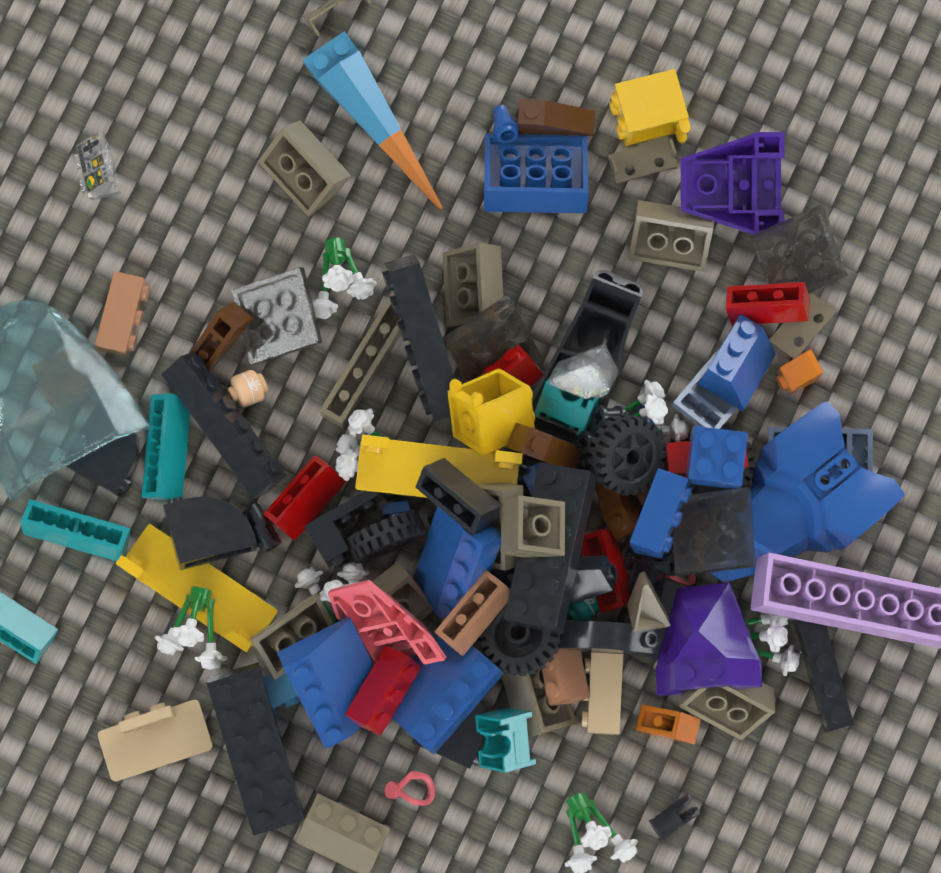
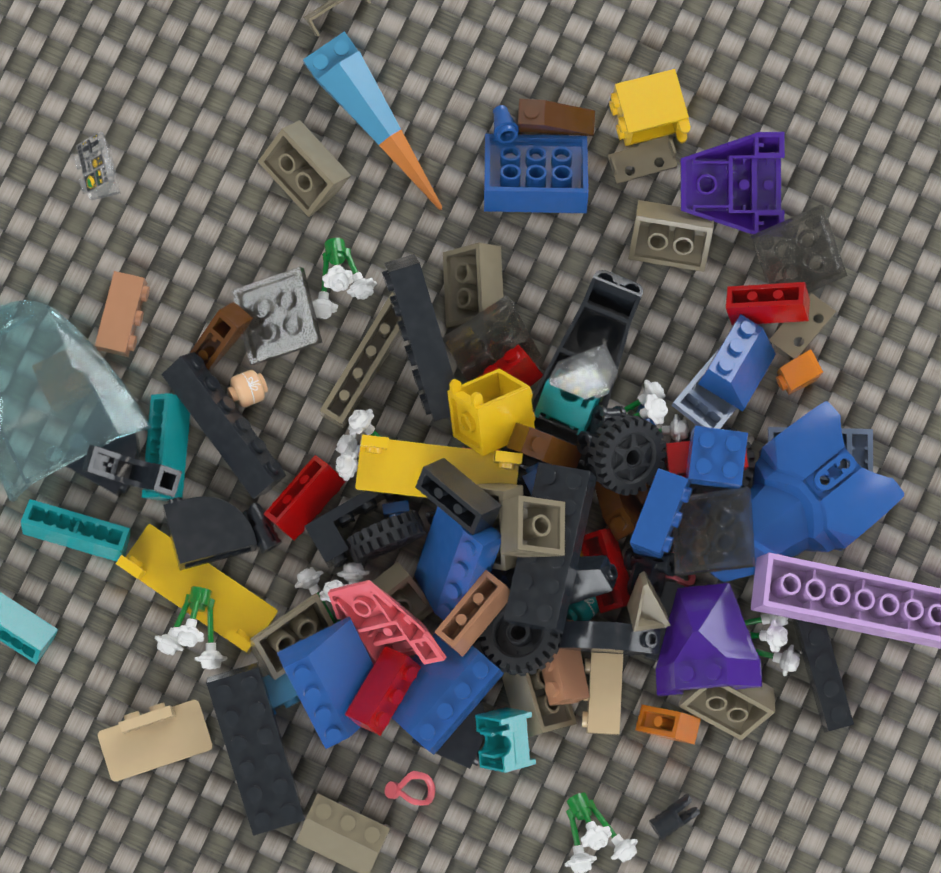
none -> black arch [82,445,182,497]

